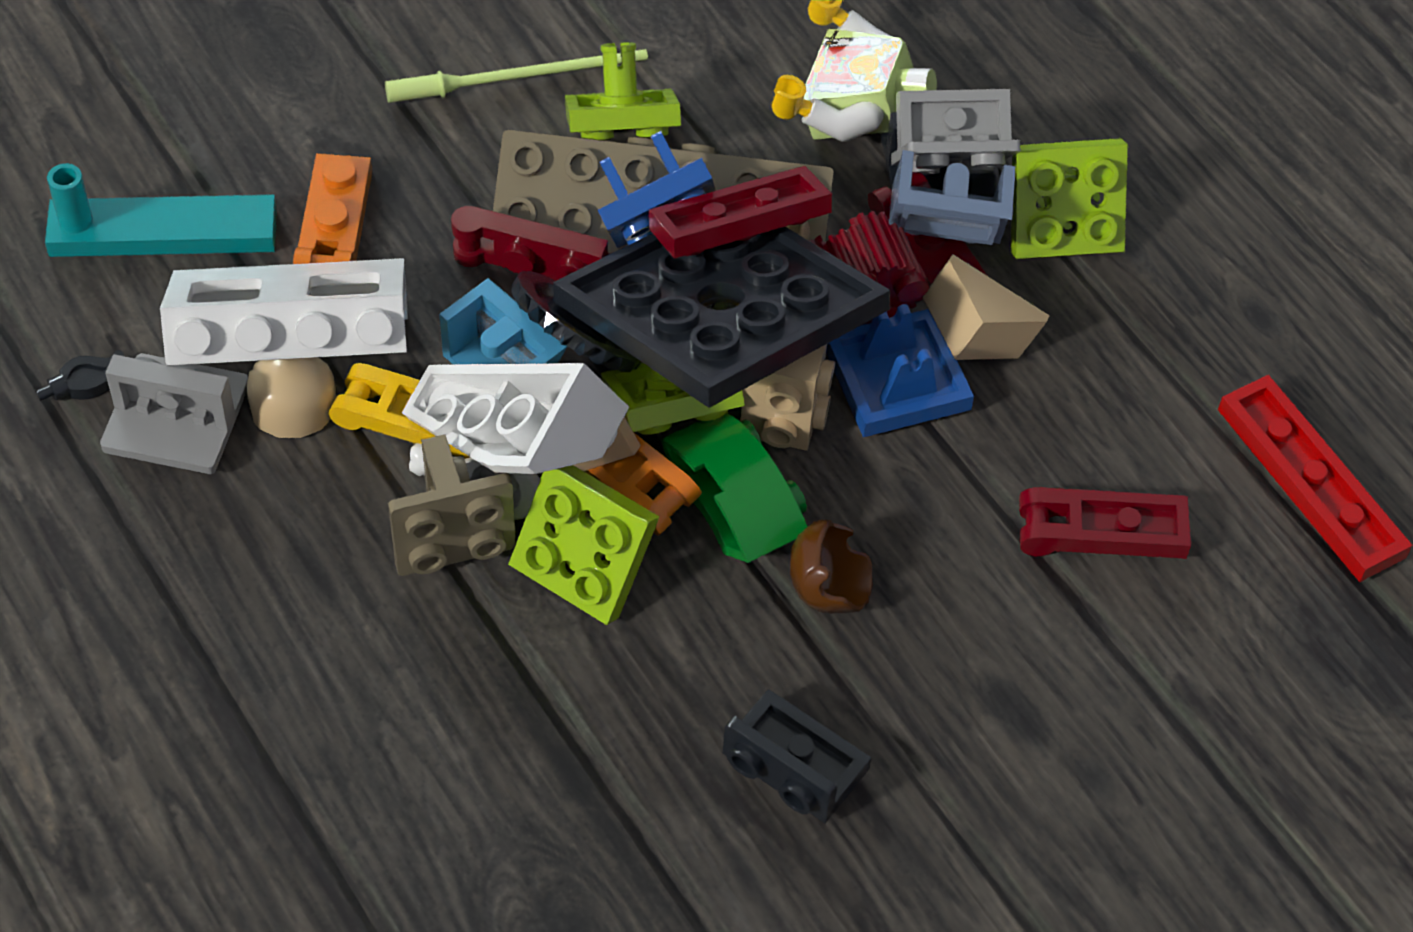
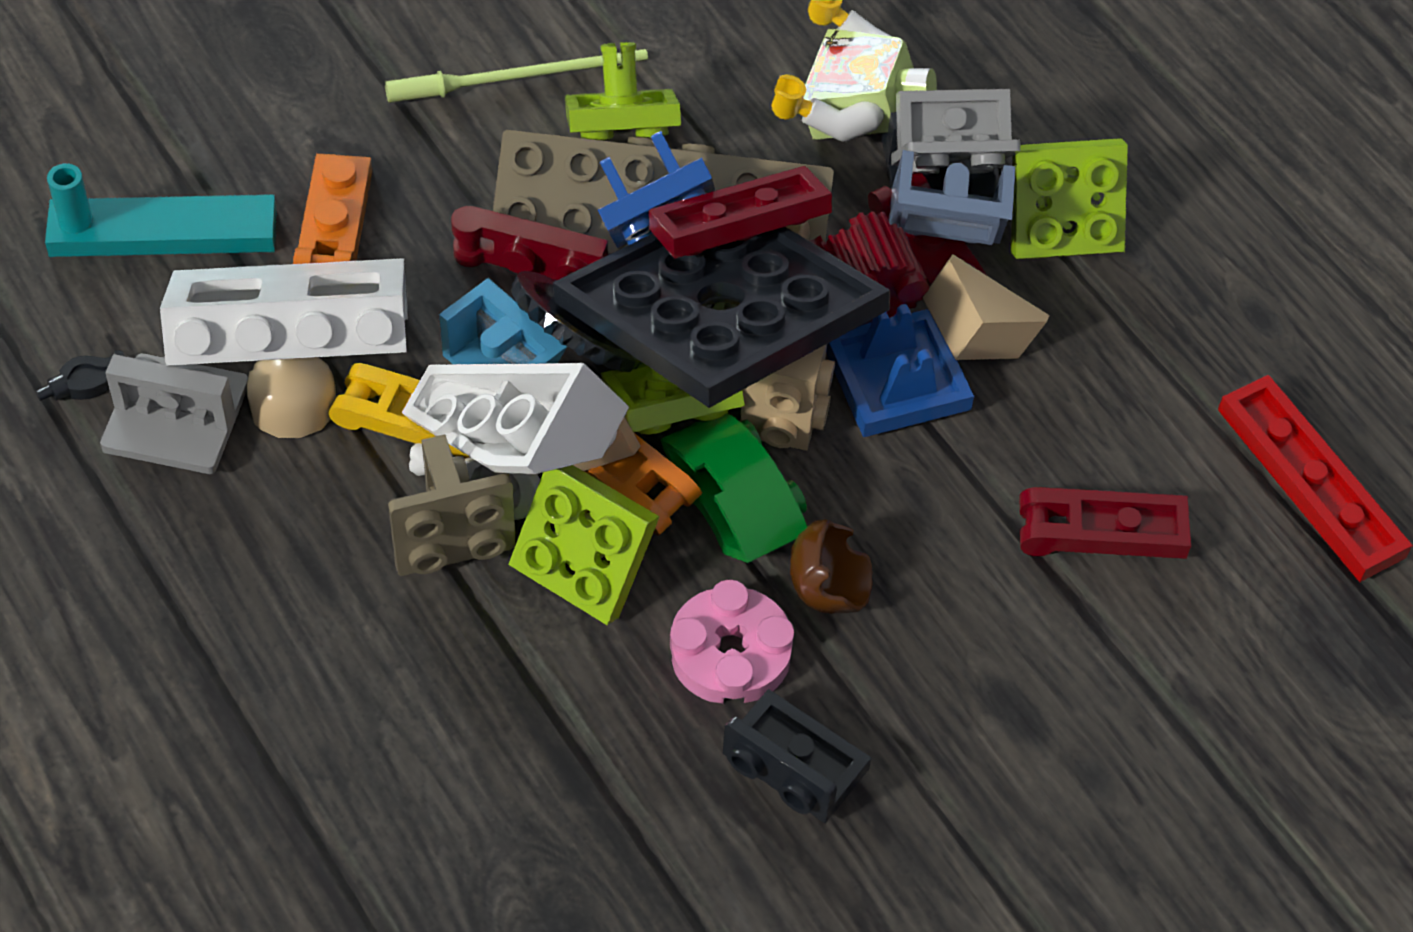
none -> bright pink plate [670,580,794,704]

